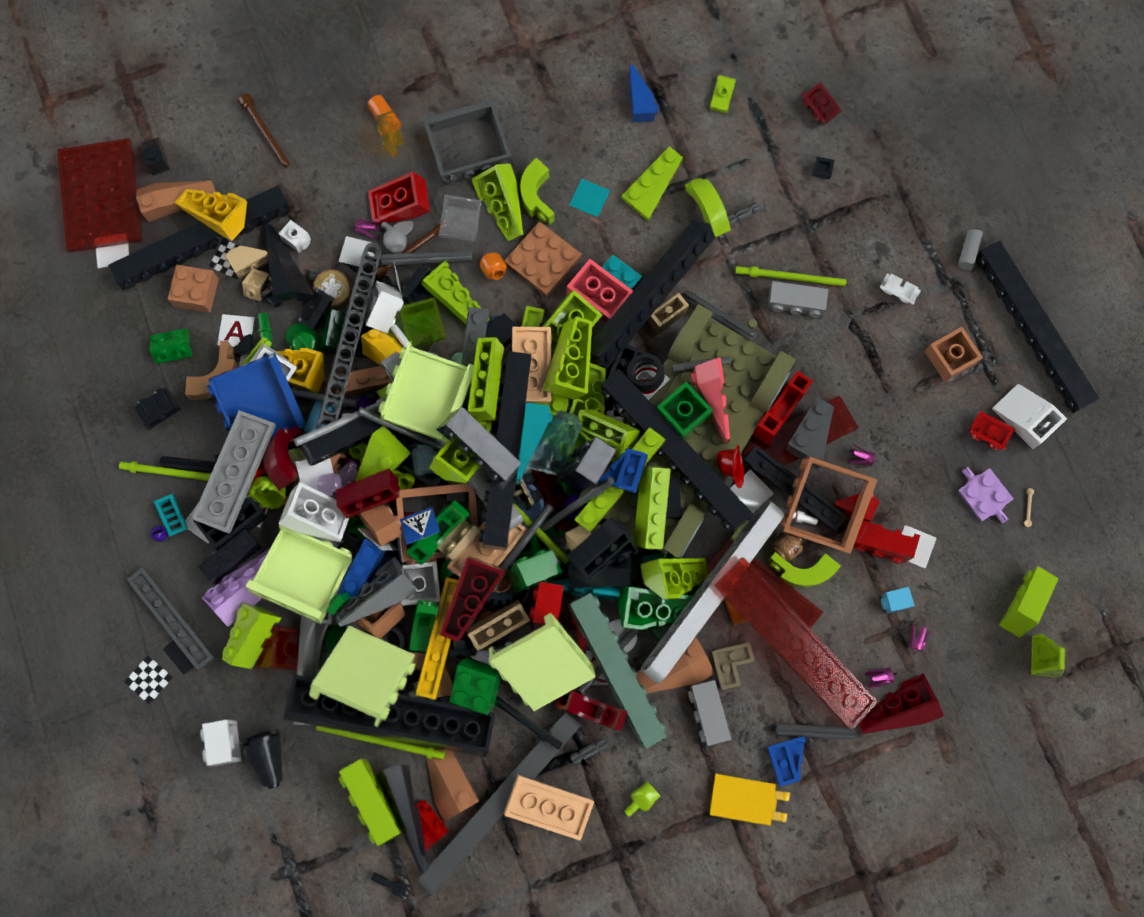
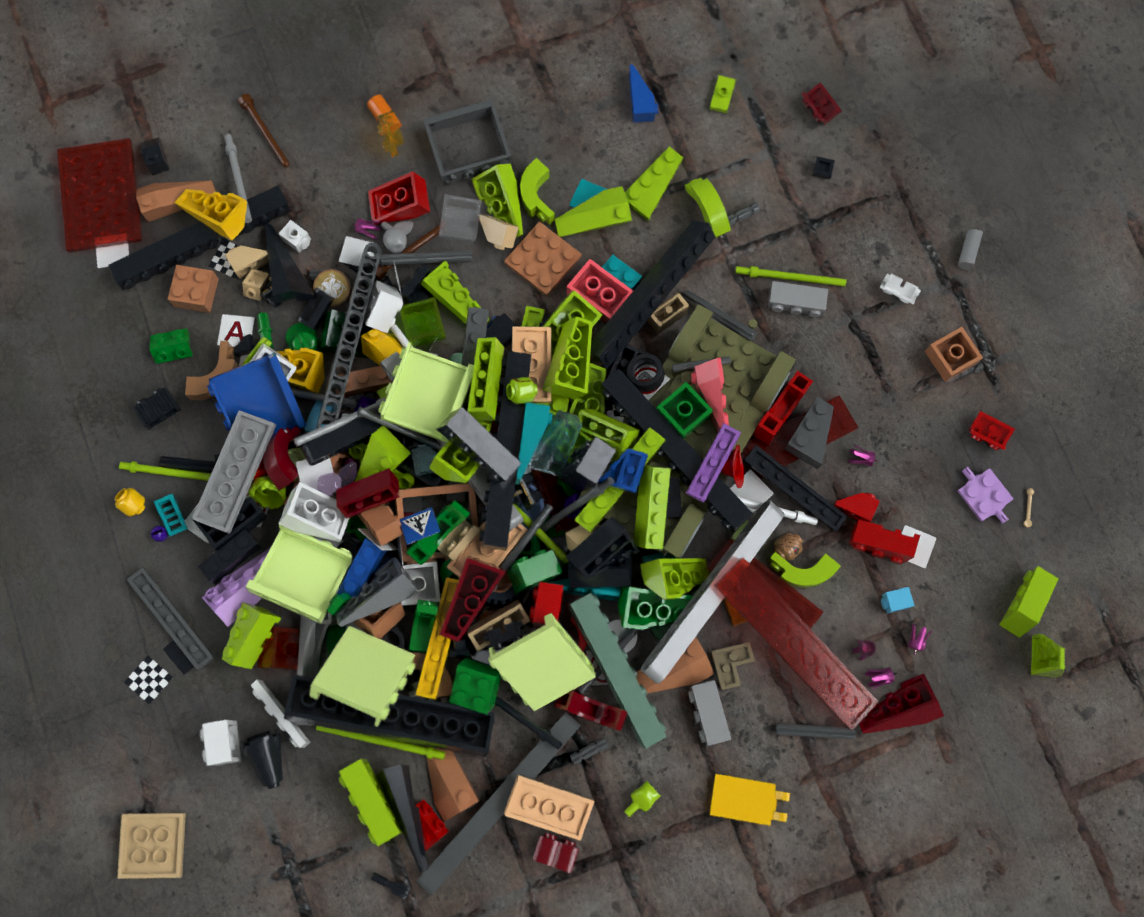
orange head [479,252,507,280] -> none
blue wing [767,736,806,787] -> none
nougat window [780,455,877,554] -> none
black brick [976,240,1100,414] -> none
white slope [992,384,1067,449] -> none
none -> yellow head [114,488,145,517]
none -> tan plate [118,813,186,878]
none -> light grey bar [224,134,252,223]
none -> white plate [251,680,310,748]
none -> tan slope [479,214,519,250]
none -> black hinge [483,620,526,650]
none -> lime head [506,377,538,404]
none -> dark red brick [532,832,579,873]
none -> lime wedge [555,186,632,237]
none -> medium lavender tile [686,423,741,503]
none -> clear pink piece [852,640,876,661]

